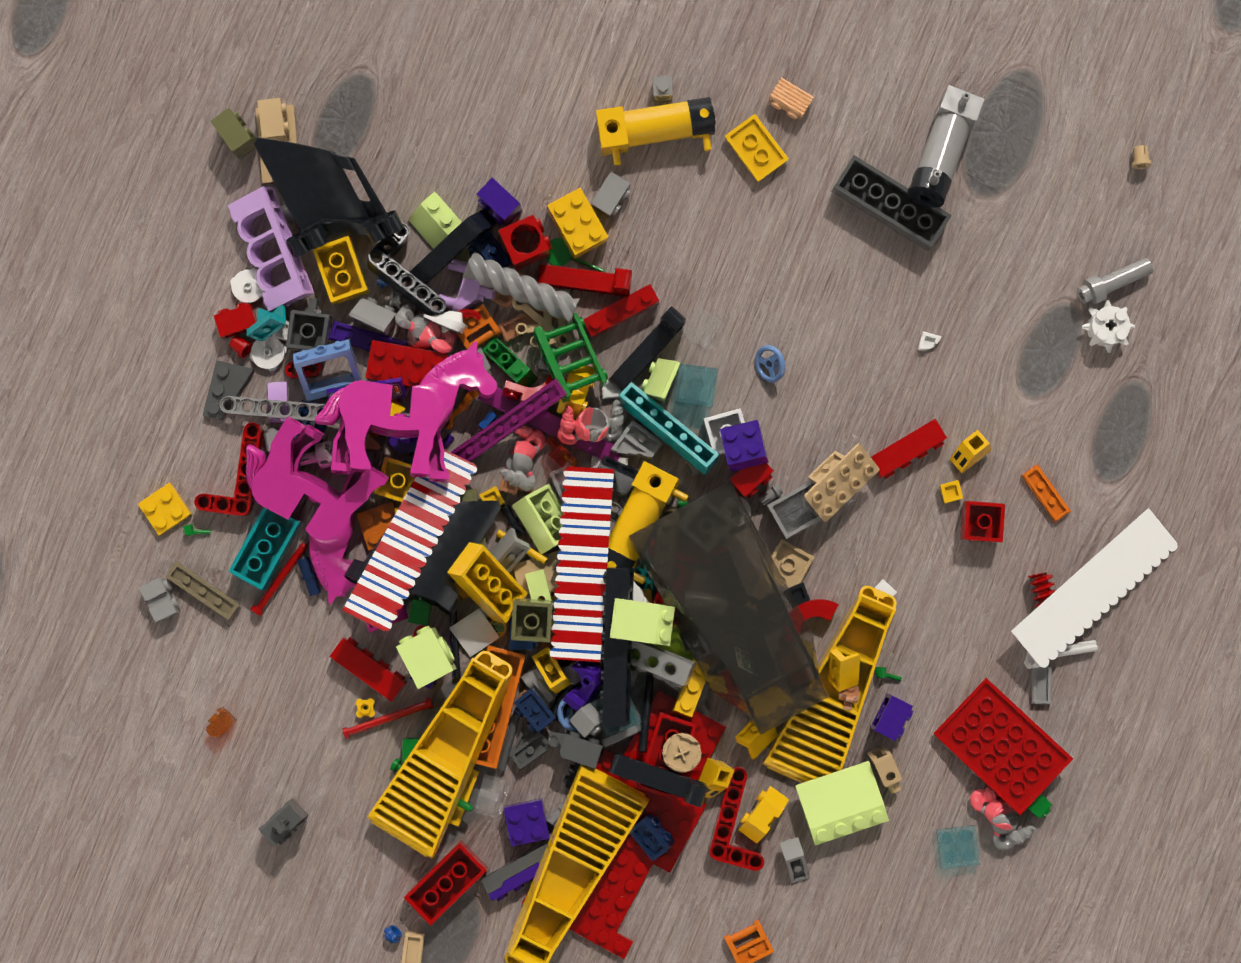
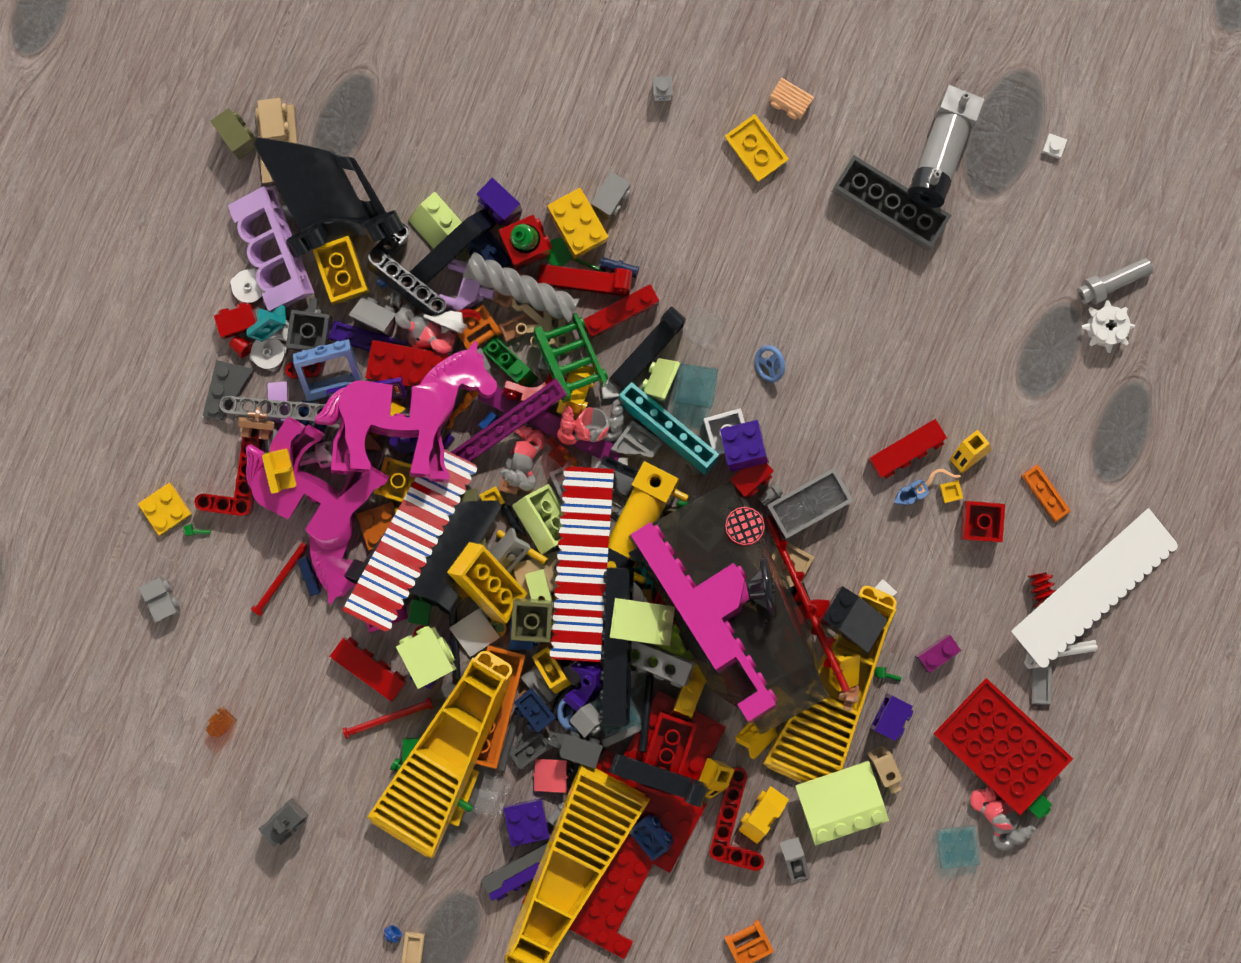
dark tan plate [166,561,241,620] -> none
teal brick [228,507,303,590] -> none
yellow plate [356,698,375,718] -> none
red brick [403,840,488,926] -> none
yellow piece [596,97,716,166] -> none
tan tile [662,733,702,773] -> none
tan bracket [804,443,880,522] -> none
white tile [917,331,941,351] -> none
tan bush [1132,145,1152,169] -> none
none -> medium nougat hips [238,407,274,440]
none -> yellow panel [262,448,297,494]
none -> green head [510,224,539,251]
none -> coral piece [533,759,569,793]
none -> dark blue pin [600,257,639,278]
none -> dark pink piece [629,522,778,724]
none -> tile [725,507,765,546]
none -> red plant [764,516,850,693]
none -> black slope [818,586,888,653]
none -> medium blue animal [894,469,961,505]
none -> magenta brick [916,634,961,673]
none -> white plate [1042,133,1067,159]

